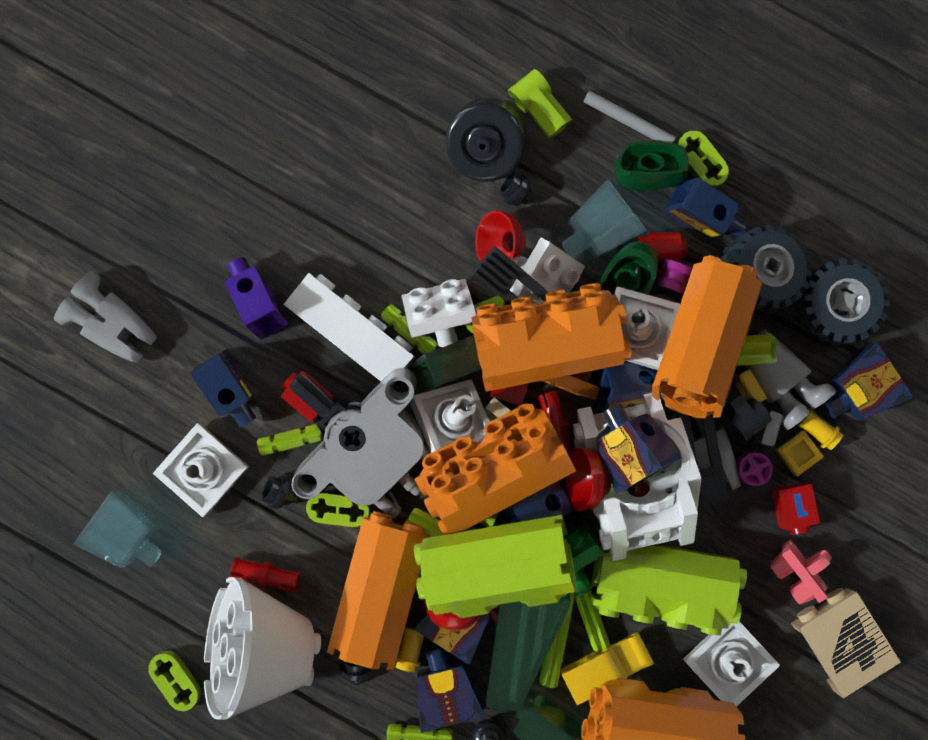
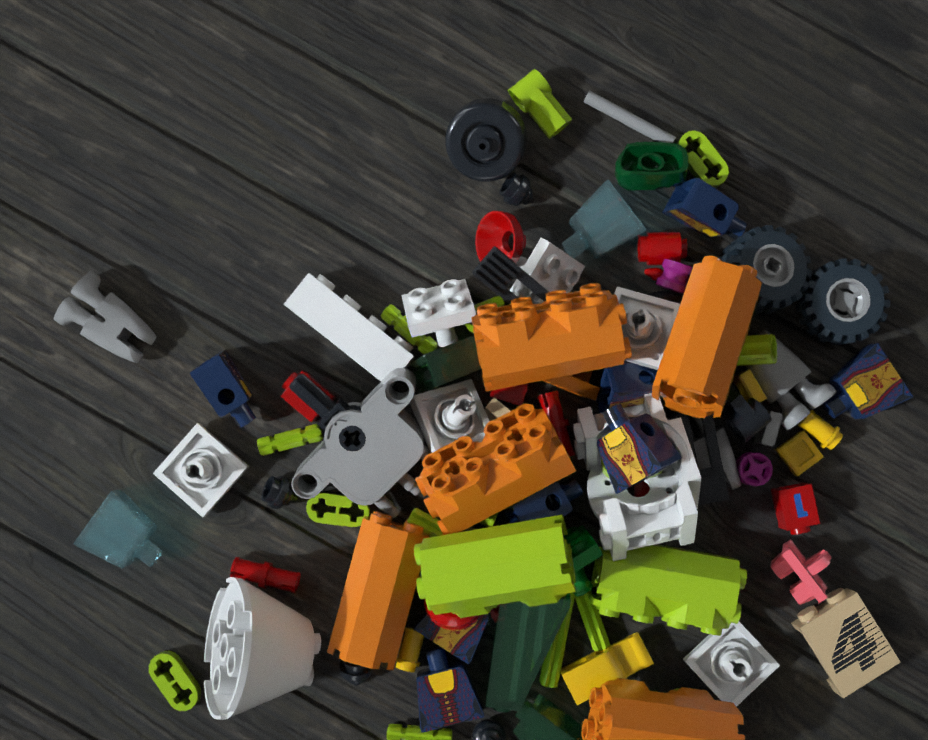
dark purple torso [225,257,290,340] -> none
red piece [566,448,611,511] -> none
dark green piece [599,241,659,295] -> none

